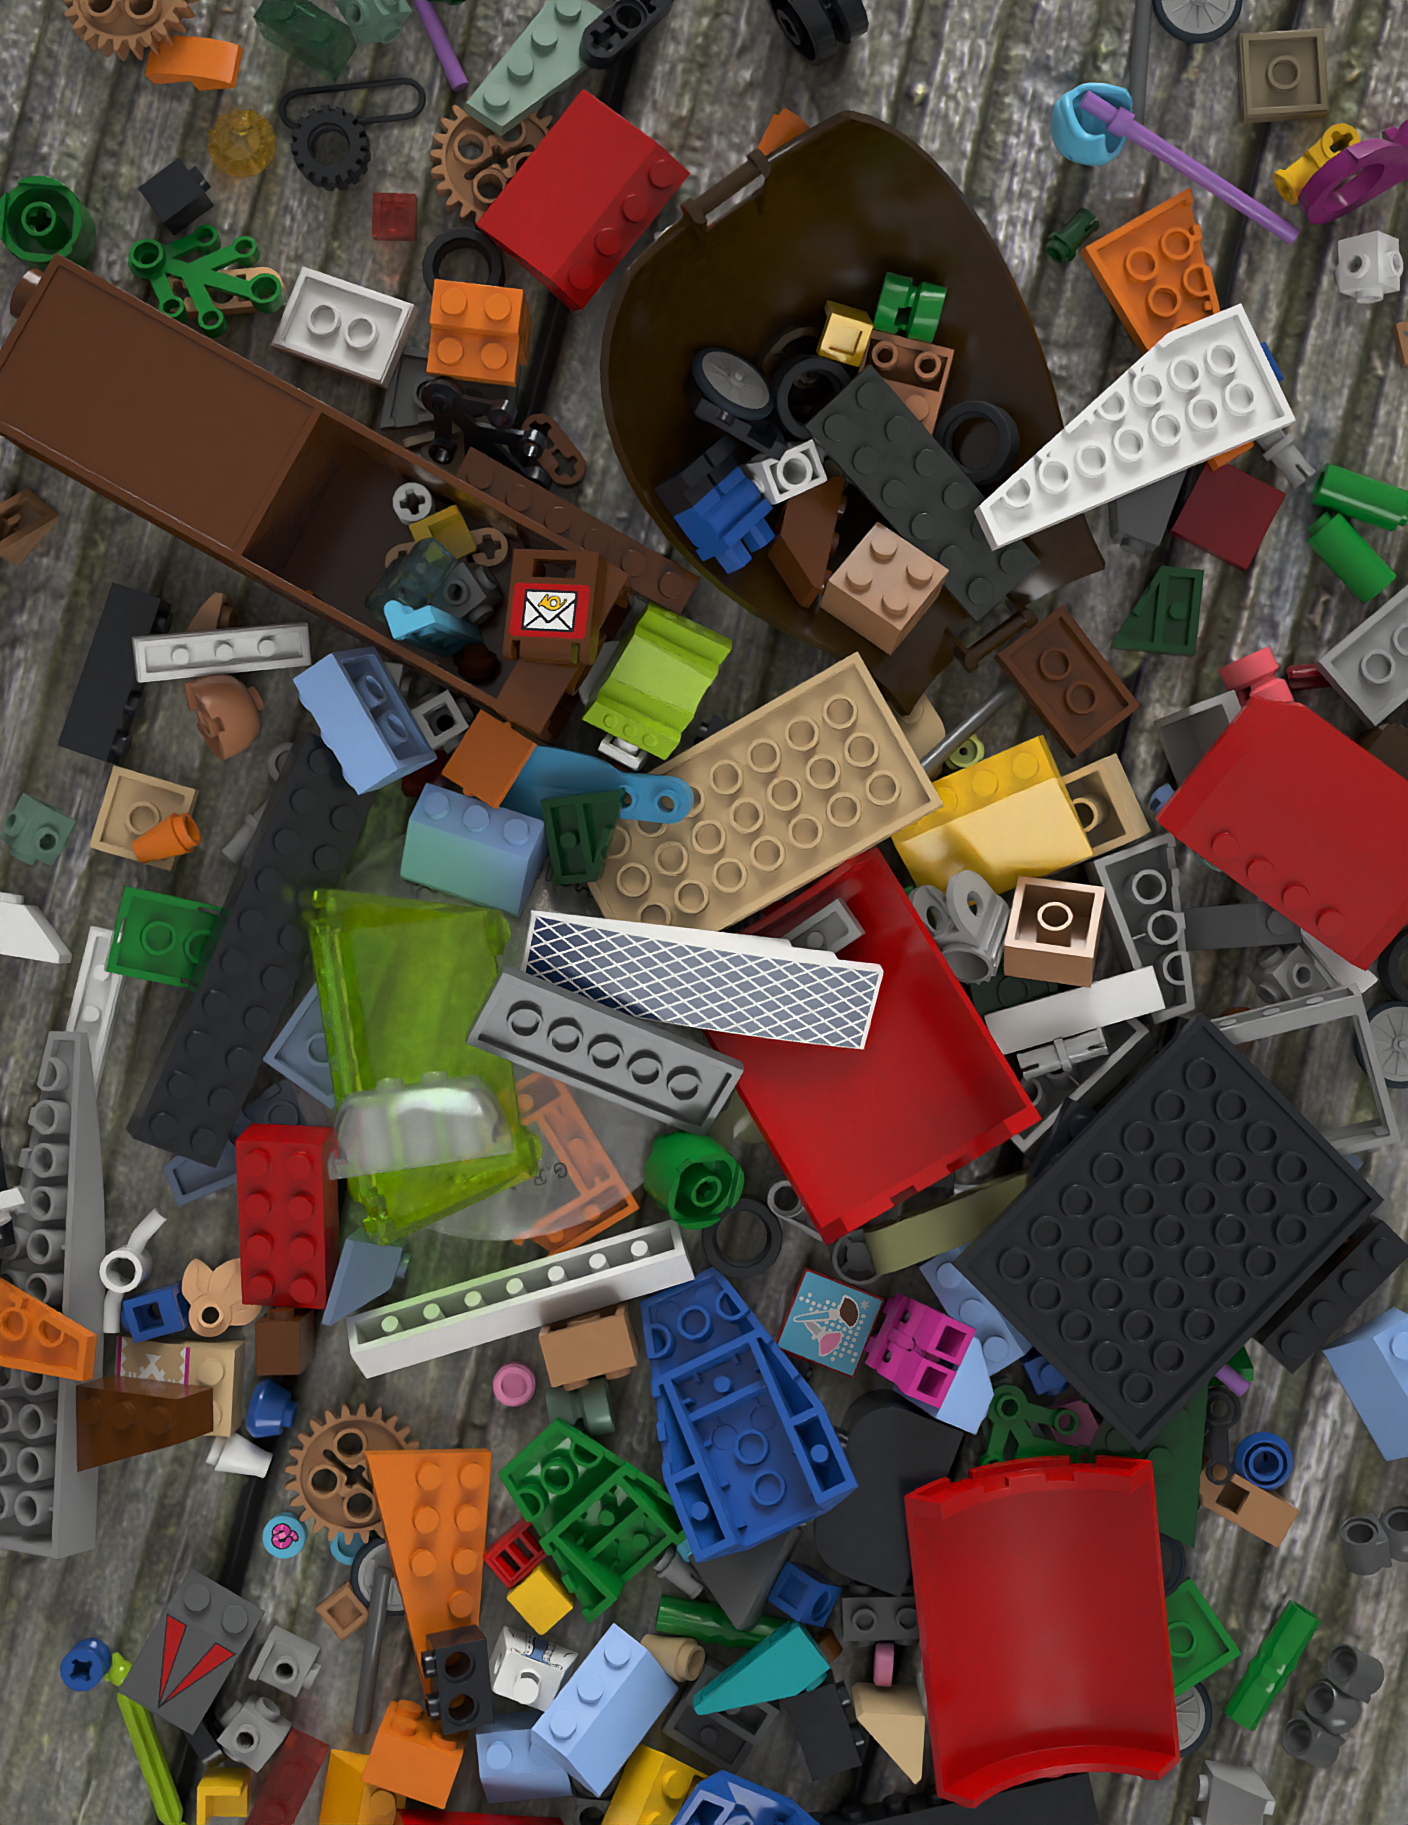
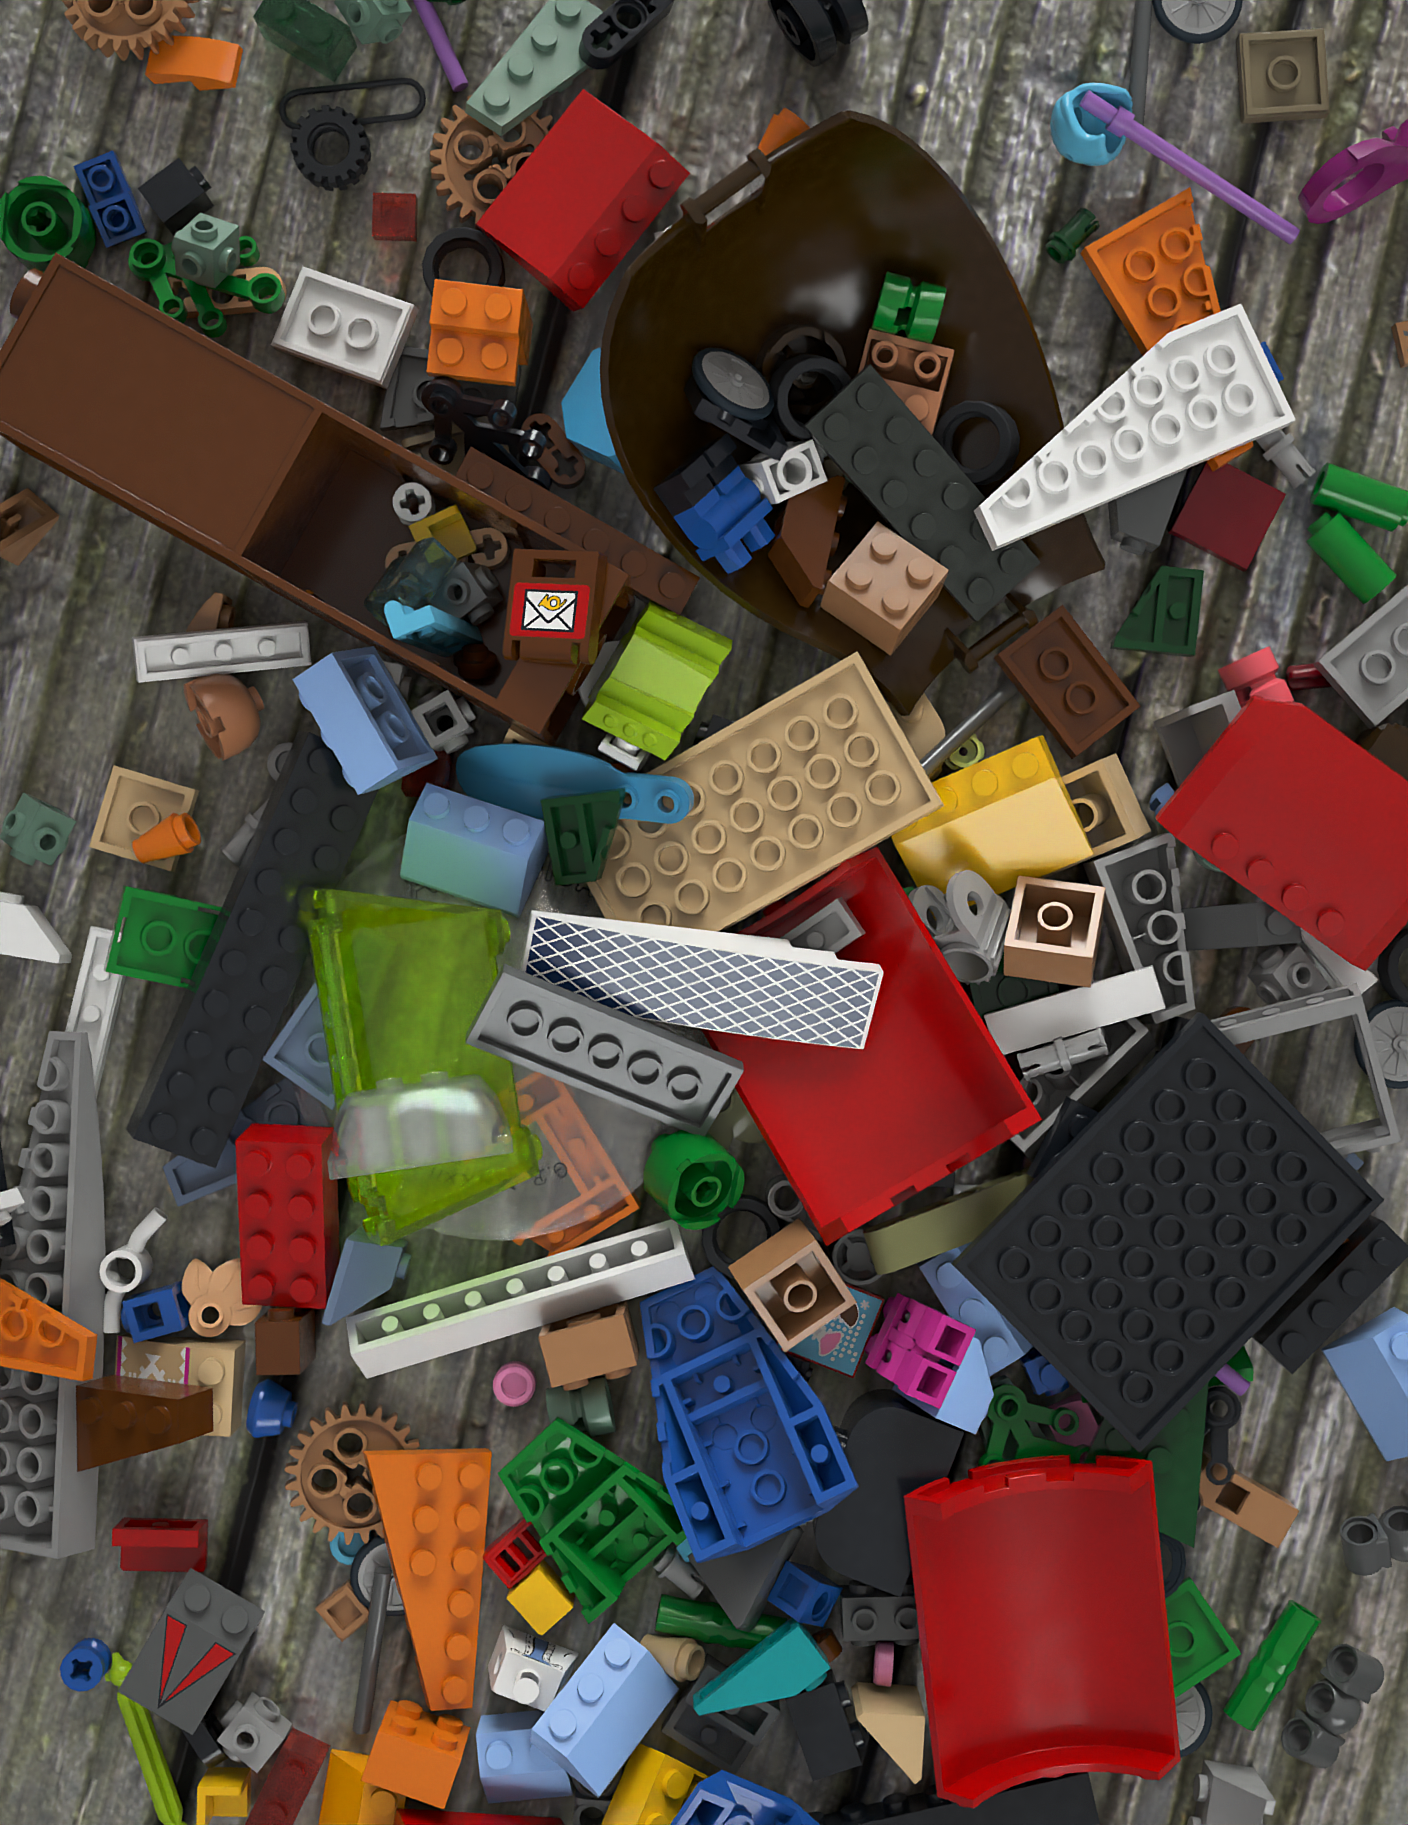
black brick [57,582,173,765] -> none
white cone [205,1432,273,1478] -> none
clear yellow gear [207,107,276,178] -> none
light grey brick [248,1625,322,1697] -> none
medium azure tile [262,1512,308,1559] -> none
black brick [421,1624,494,1735] -> none
orange piece [441,709,537,810] -> none
yellow panel [816,300,874,367] -> none
blue cone [1234,1432,1293,1491] -> none
yellow connector [1272,123,1360,205] -> none
white brick [1335,230,1403,303] -> none
none -> blue slope [73,151,147,248]
none -> red panel [112,1517,208,1572]
none -> sand green brick [171,213,240,288]
none -> dark azure slope [561,347,625,475]
none -> medium nougat brick [728,1218,857,1352]

